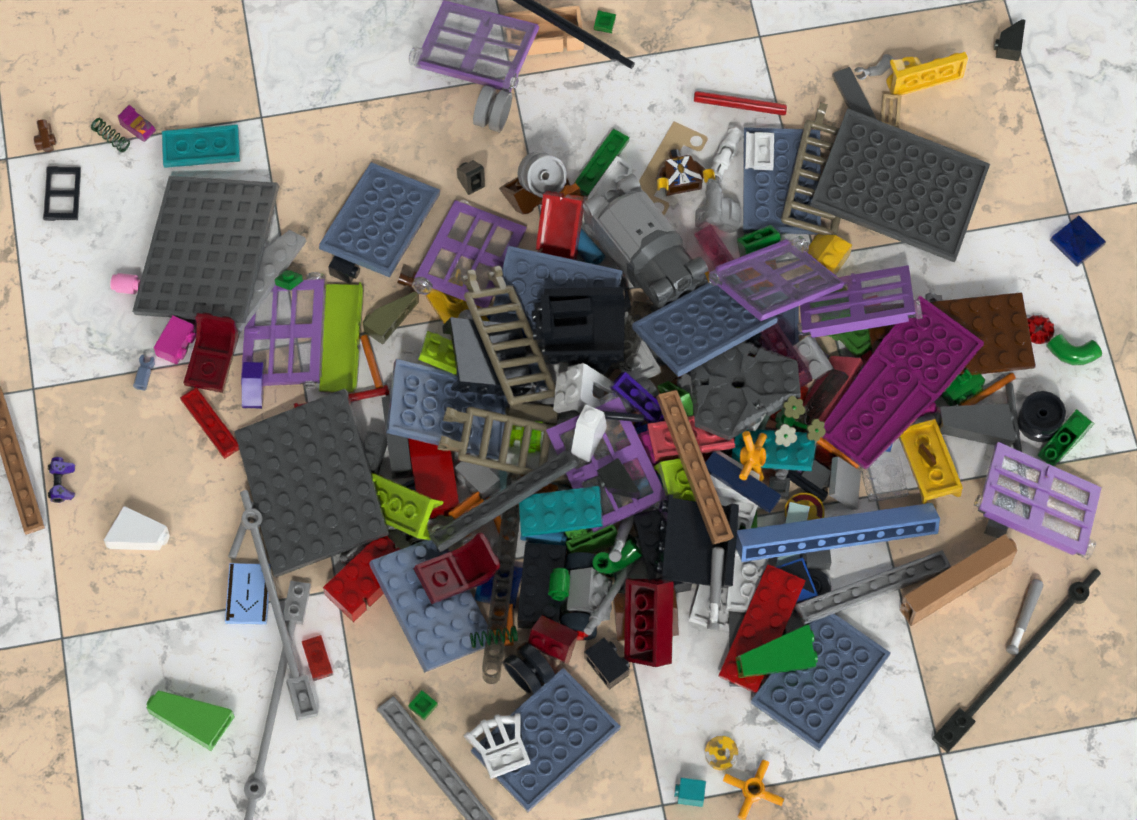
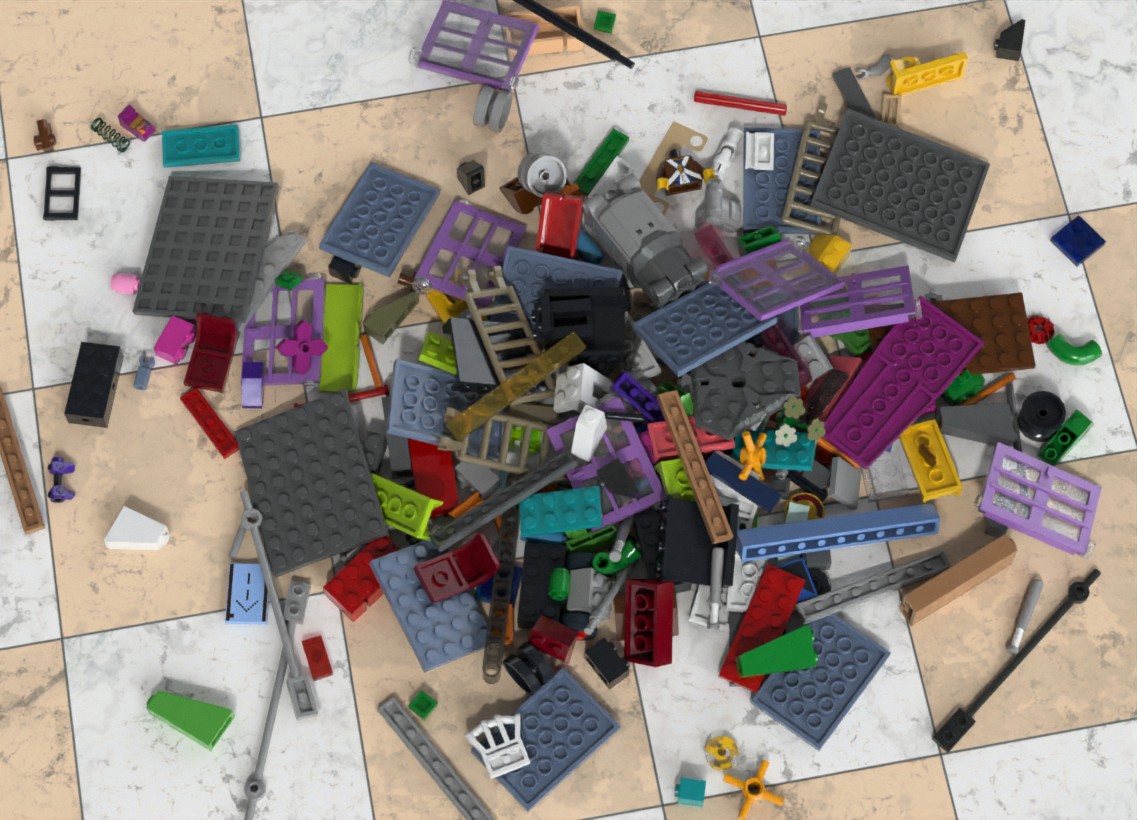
dark green piece [470,625,518,649] -> none
none -> black brick [64,342,124,428]
none -> magenta plant [276,320,328,375]
none -> clear yellow tile [446,331,586,441]

